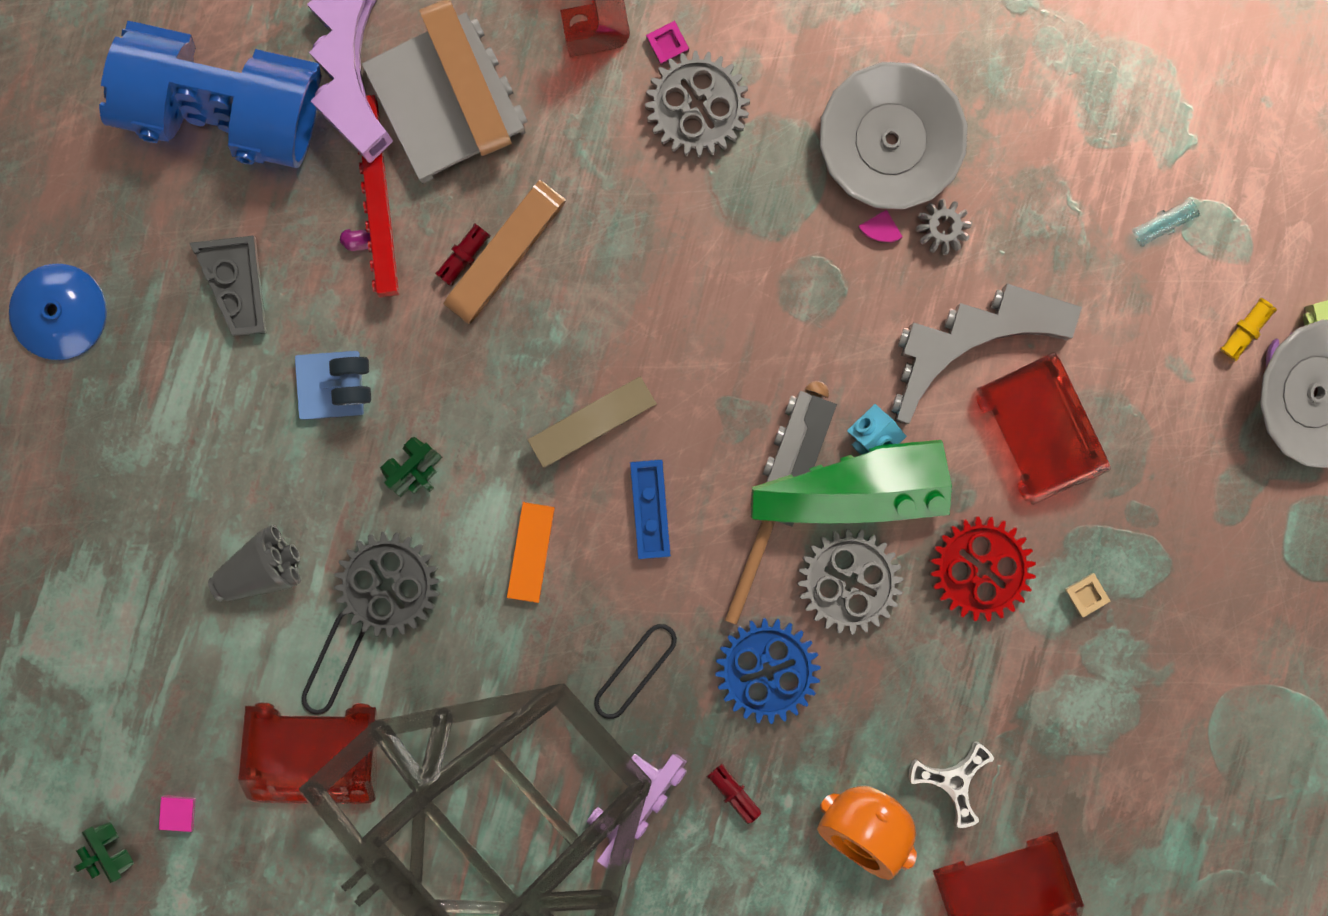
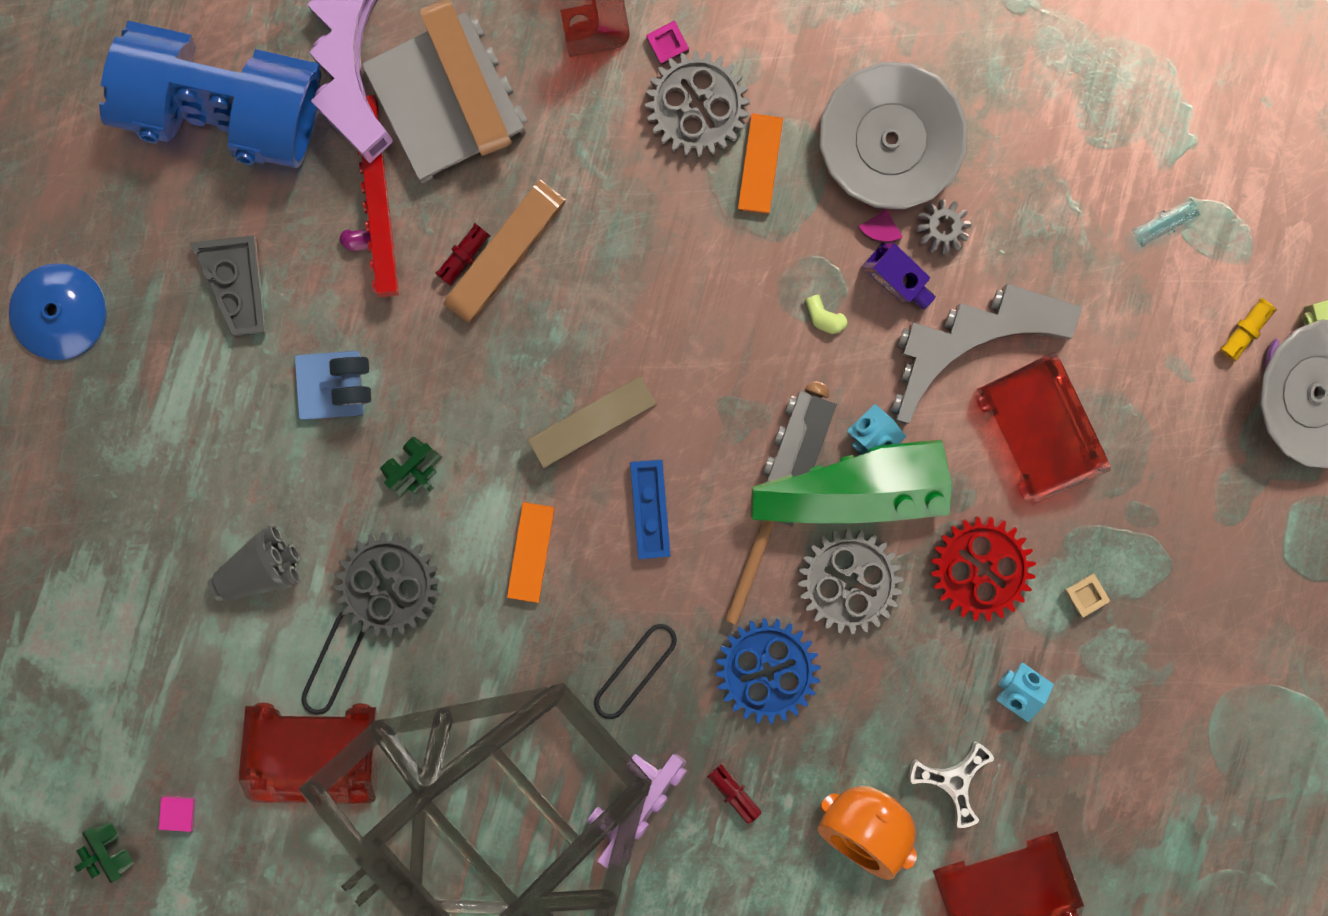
none -> orange tile [738,113,783,214]
none -> yellowish green arm [804,294,847,334]
none -> dark purple torso [860,243,936,310]
none -> medium azure brick [996,662,1054,722]

